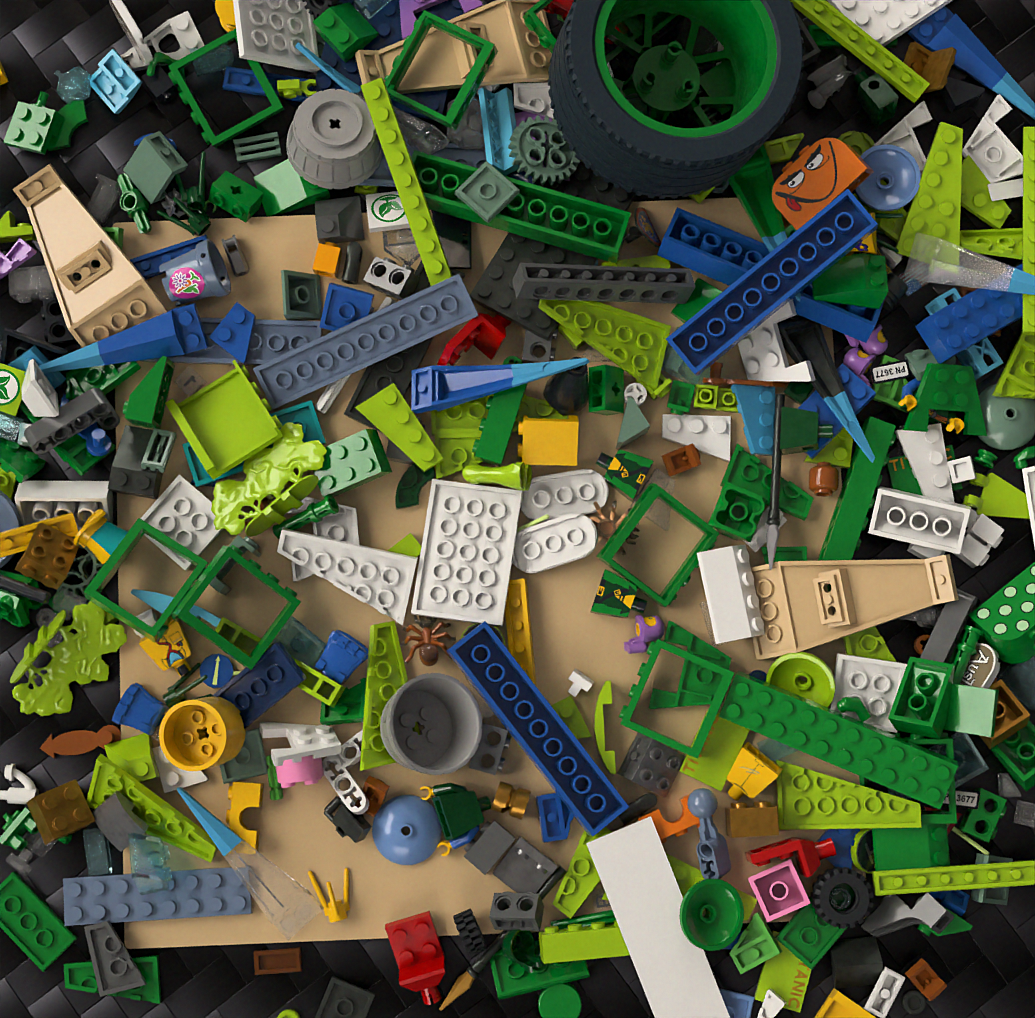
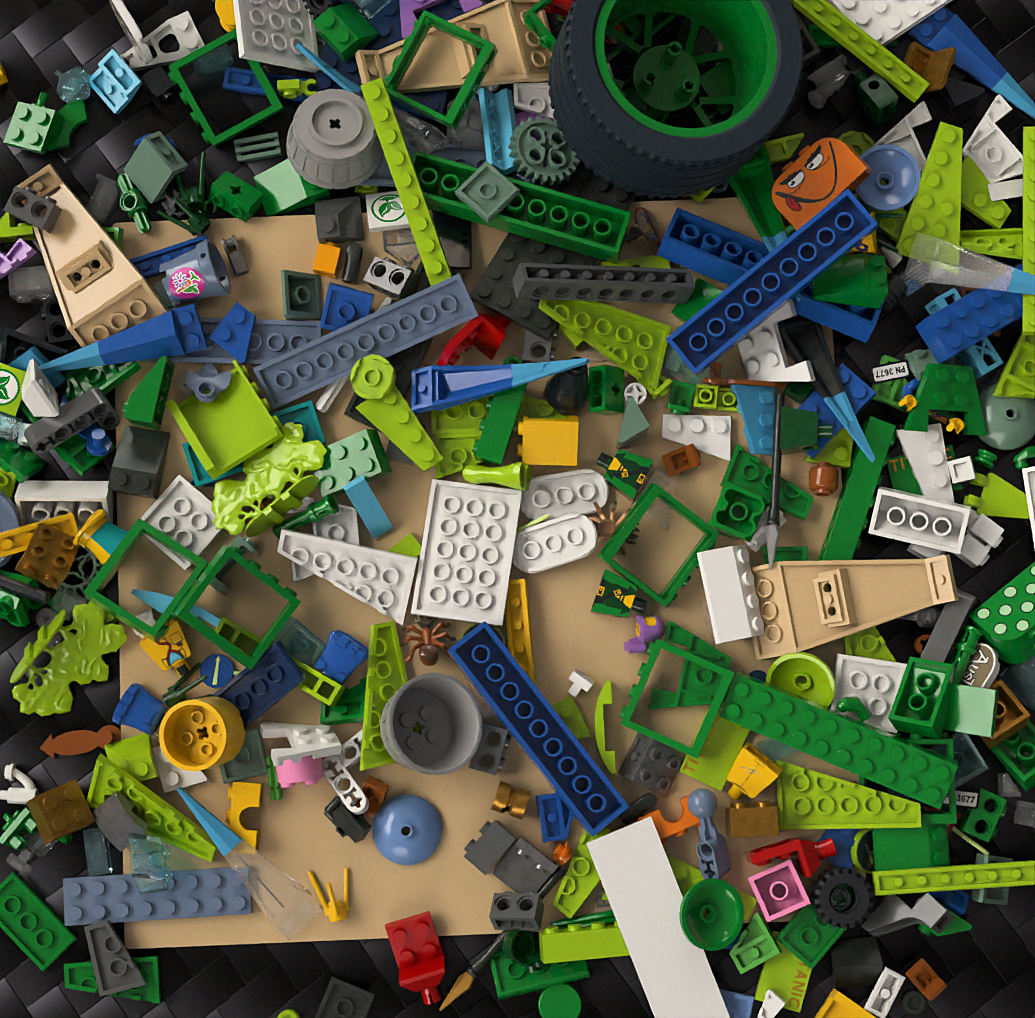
sand green tile [141,428,177,473] -> none
green cap [147,52,186,92] -> none
reddish brown tile [254,947,302,975] -> none
dark green tile [395,463,436,509] -> none
dark green torso [420,783,491,856] -> none
black tyre [453,908,487,956] -> none
medium lavender piece [843,348,876,388] -> none
medium lavender piece [844,324,888,356] -> none
none -> dark grey brick [4,186,62,234]
none -> clear light blue tile [155,281,176,309]
none -> sand blue plate [185,363,231,403]
none -> medium azure tile [343,475,393,539]
none -> lime tile [350,354,396,401]
none -> orange plate [552,842,573,865]

